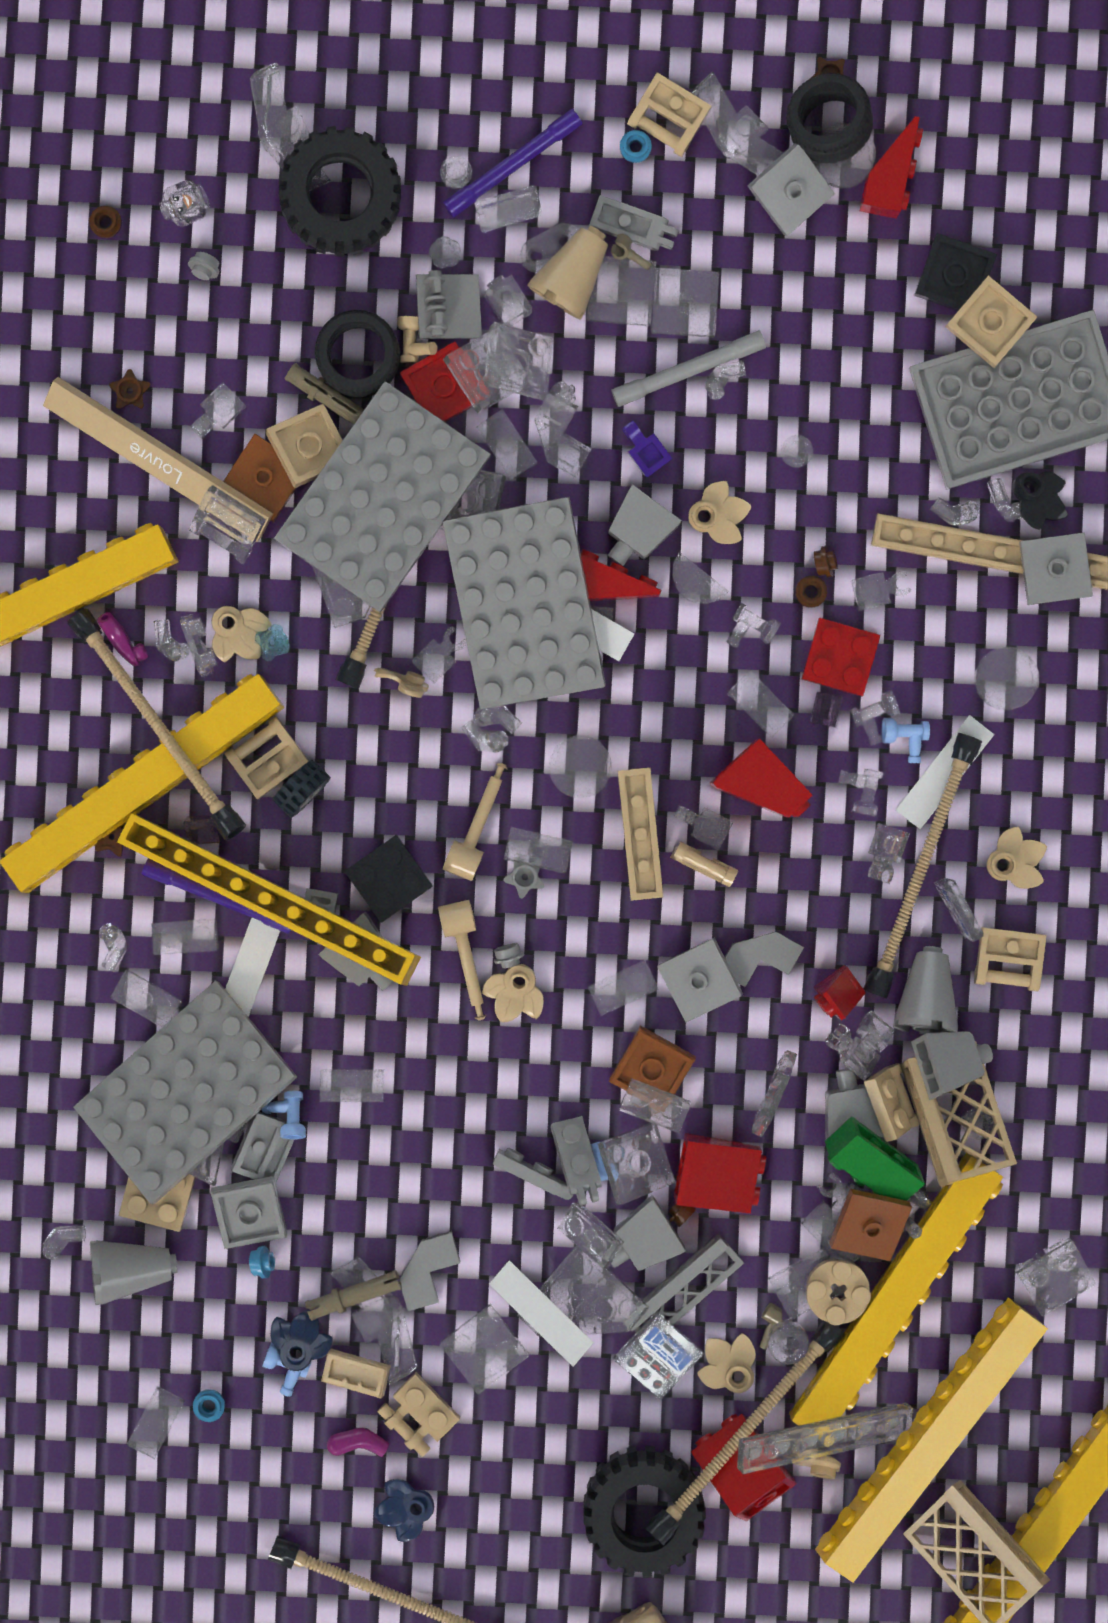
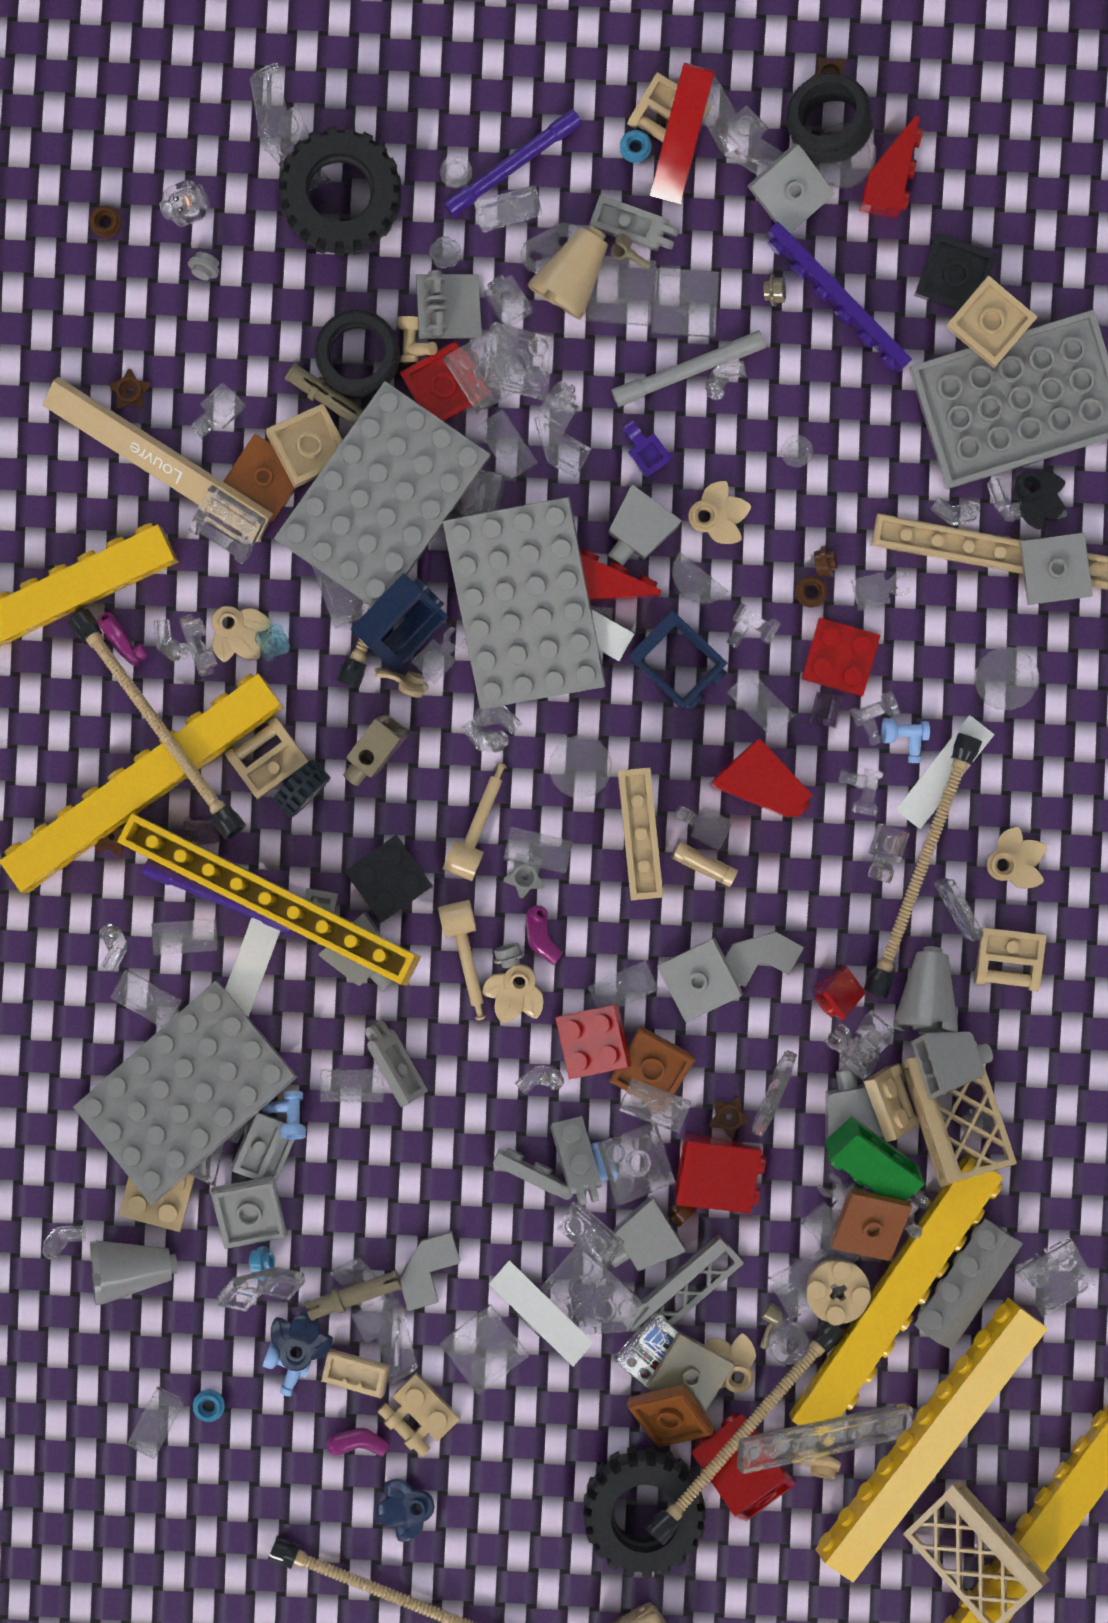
none -> clear tile [217,1267,305,1312]
none -> dark tan torso [343,713,410,786]
none -> dark blue window [350,573,449,672]
none -> light grey hinge [365,1020,428,1107]
none -> clear arm [515,1065,564,1095]
none -> magenta arm [526,905,563,965]
none -> plate [555,1004,632,1080]
none -> dark orange plate [627,1384,715,1448]
none -> dark blue window [628,610,728,710]
none -> dark tan plate [646,1331,735,1413]
none -> red slope [650,63,715,204]
none -> reddish brown plate [709,1098,750,1138]
none -> dark tan plate [763,274,786,306]
none -> dark purple plate [766,221,912,373]
none -> light grey brick [914,1219,1023,1350]

